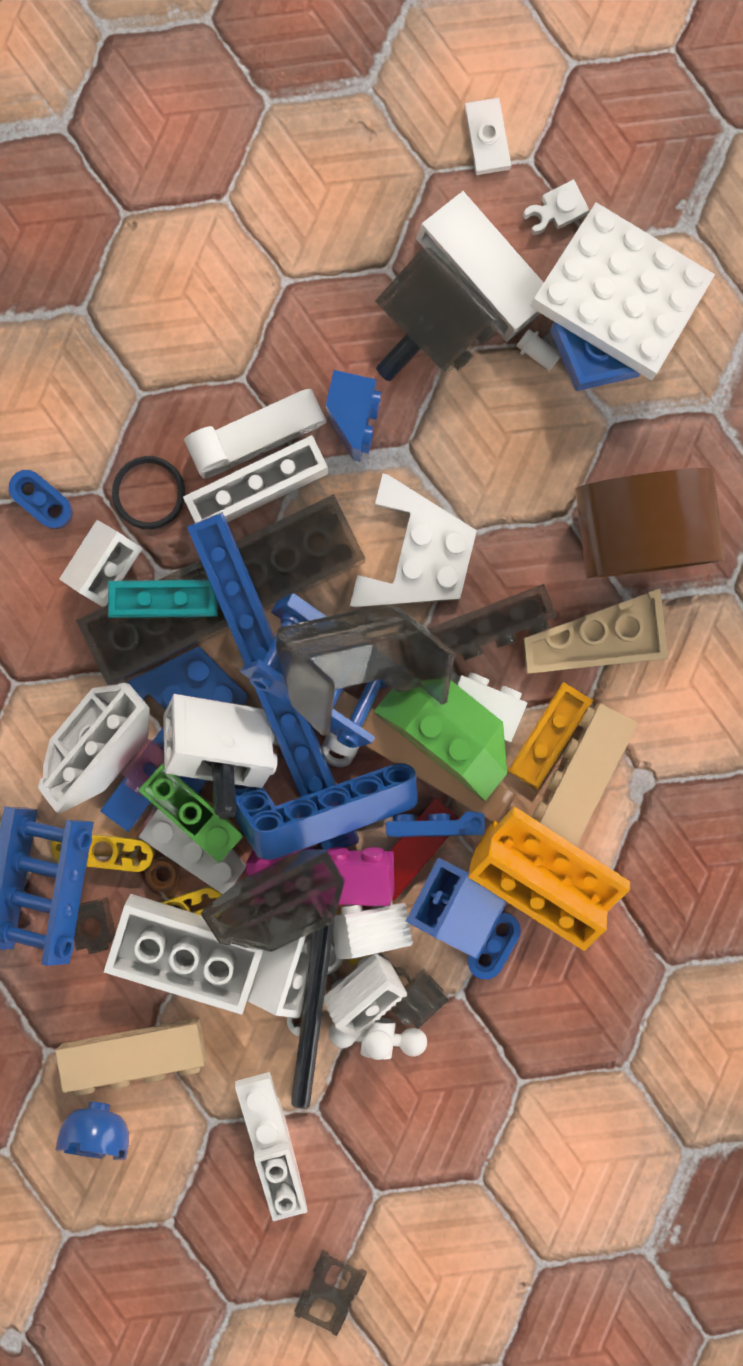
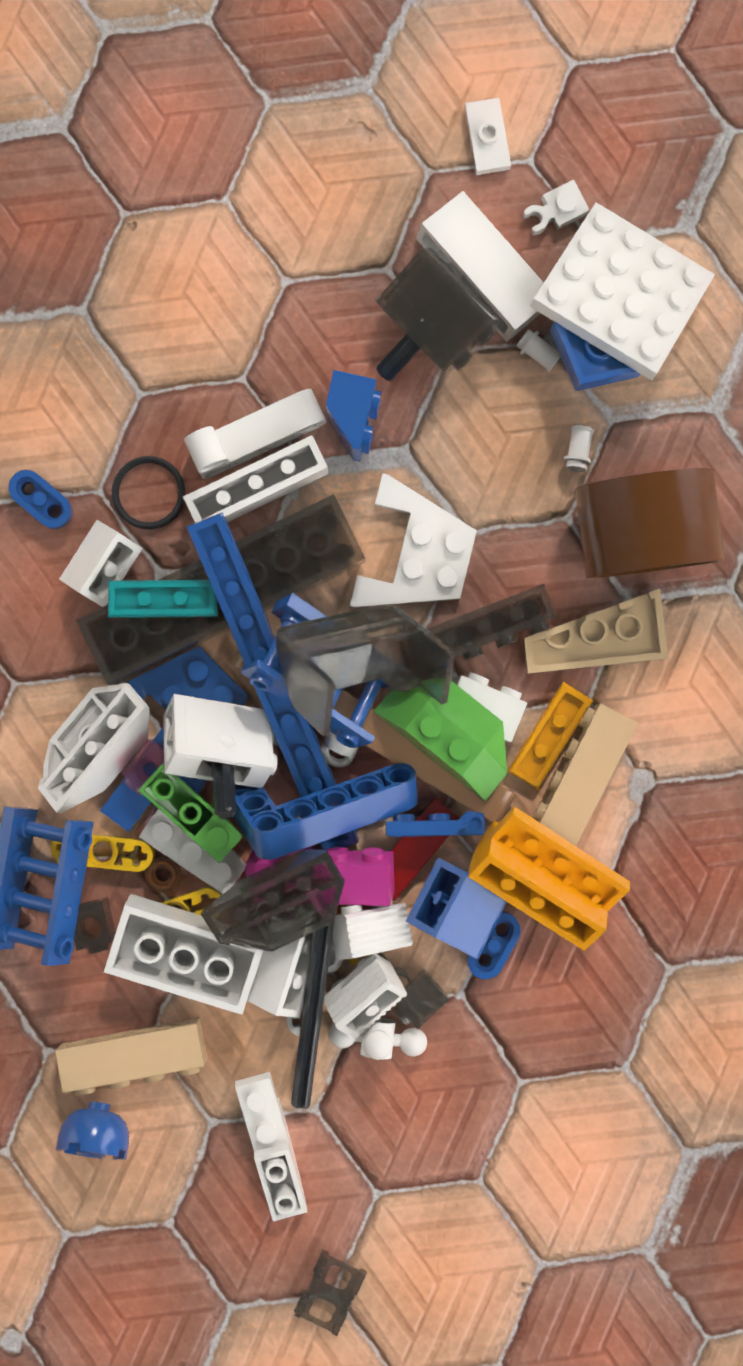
none -> white pin [563,425,594,472]

